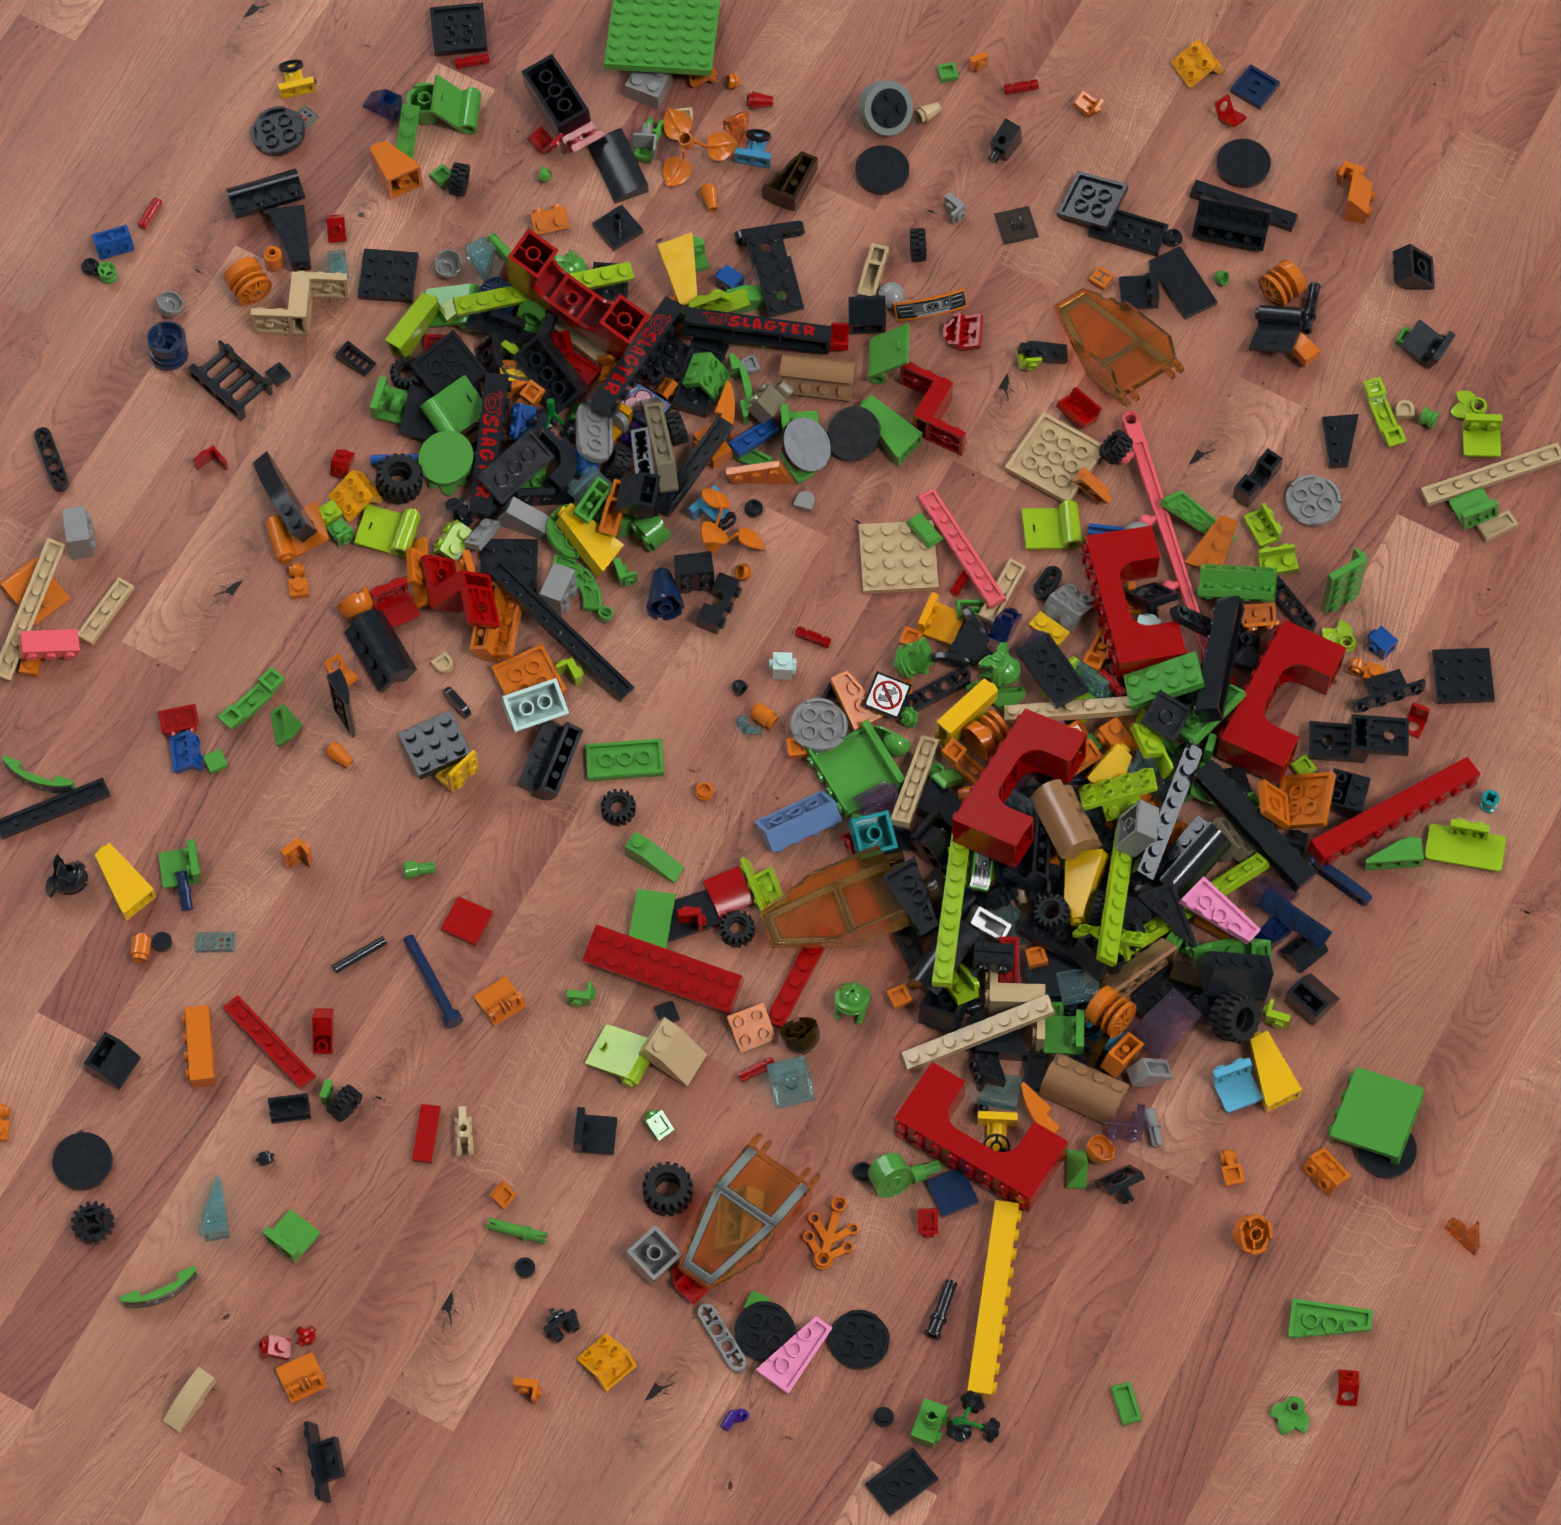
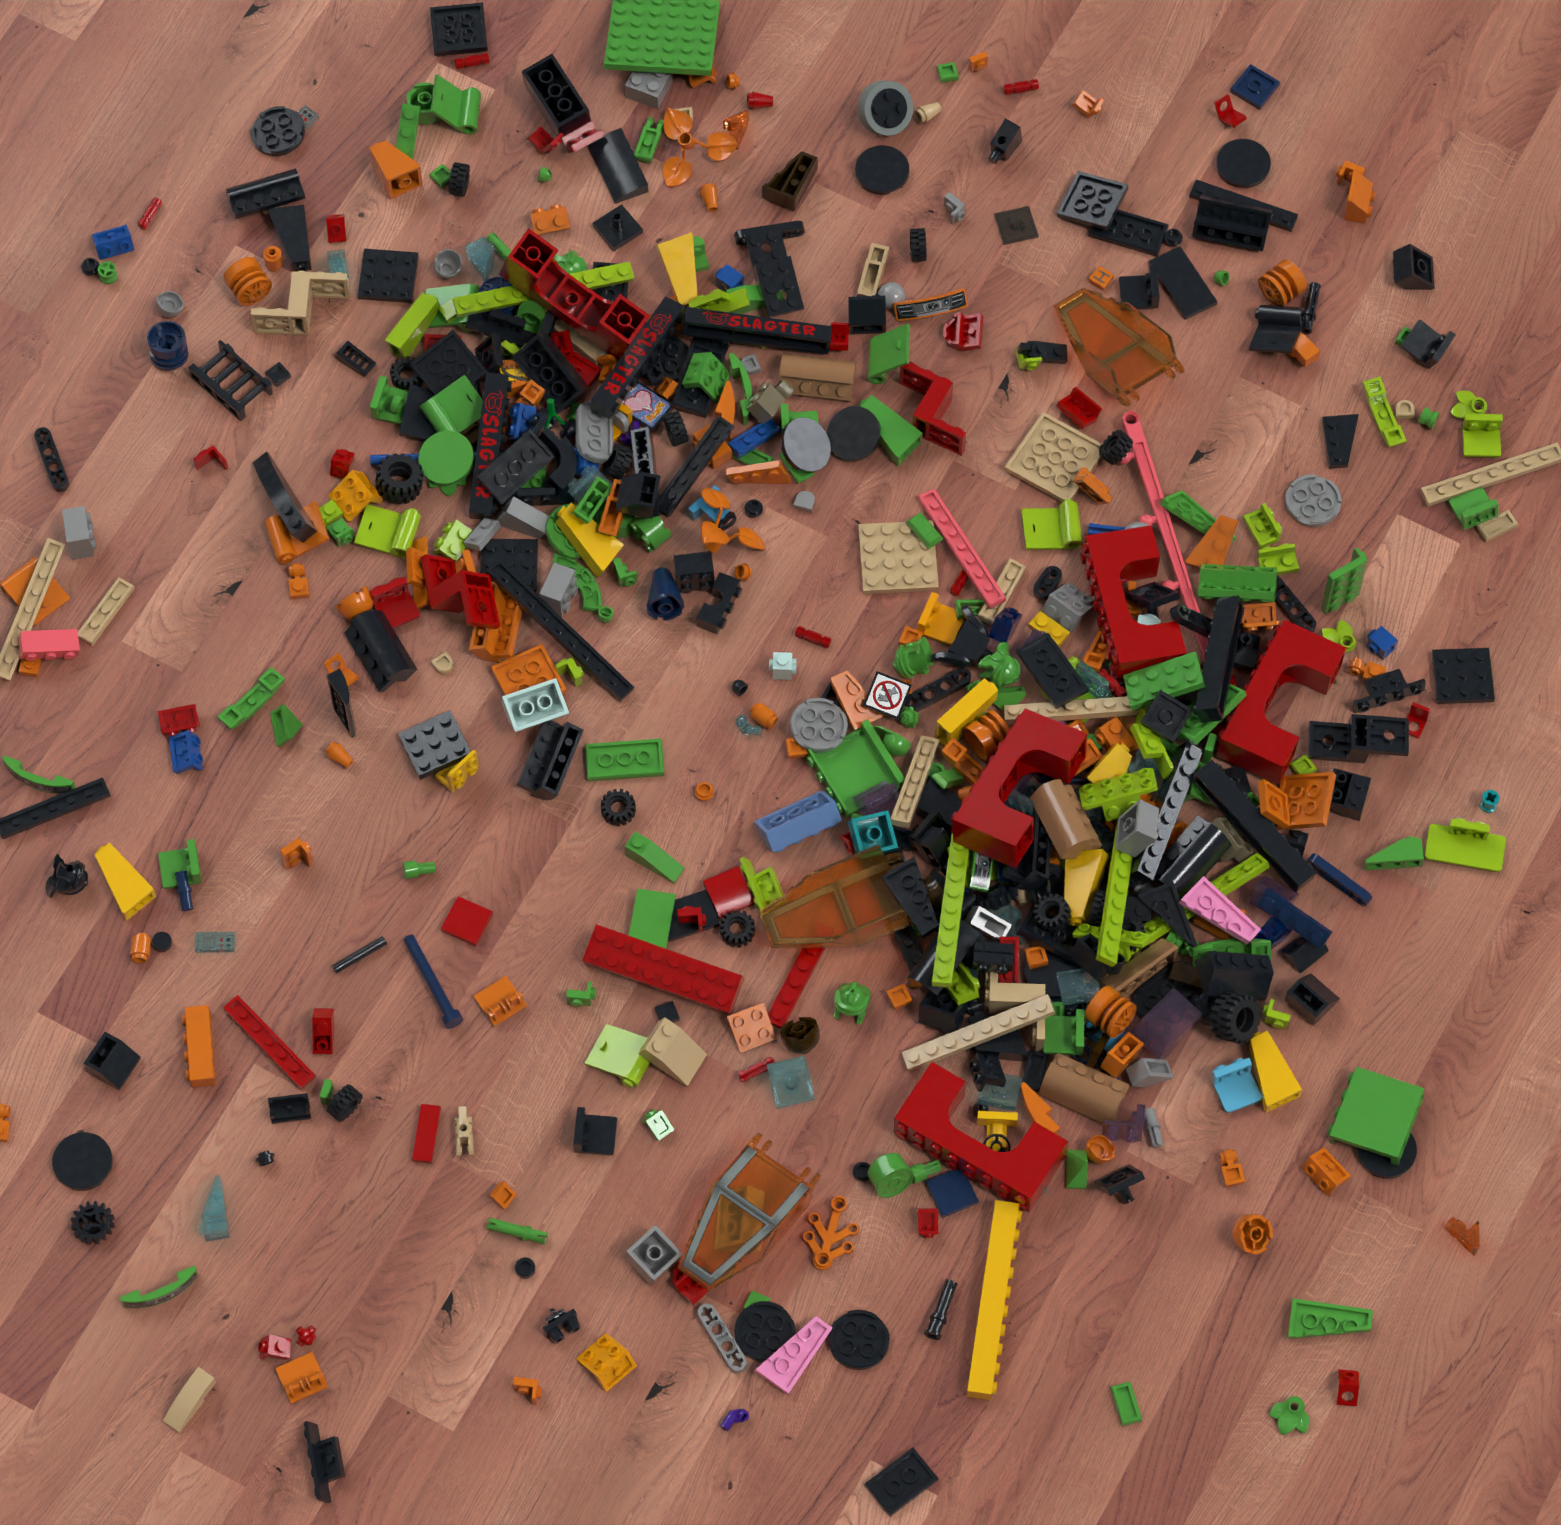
bright green tile [203,749,229,774] -> none
bright green bracket [262,1210,320,1263] -> none
yellow piece [278,59,316,100] -> none
clear blue slope [363,89,403,121] -> none
black tile [443,686,471,719] -> none
black hips [445,496,473,527] -> none
light grey bracket [633,122,657,161] -> none
dark tan slope [640,398,679,493] -> none
black tyre [642,1161,693,1217] -> none
dark azure piece [734,129,771,169] -> none
black plate [874,1407,894,1427] -> none
bright green brick [910,1398,950,1449] -> none
black plant [948,1390,1000,1443] -> none
light orange bracket [1171,39,1224,88] -> none
black arch [1233,448,1283,507] -> none
red brick [1308,756,1481,867] -> none

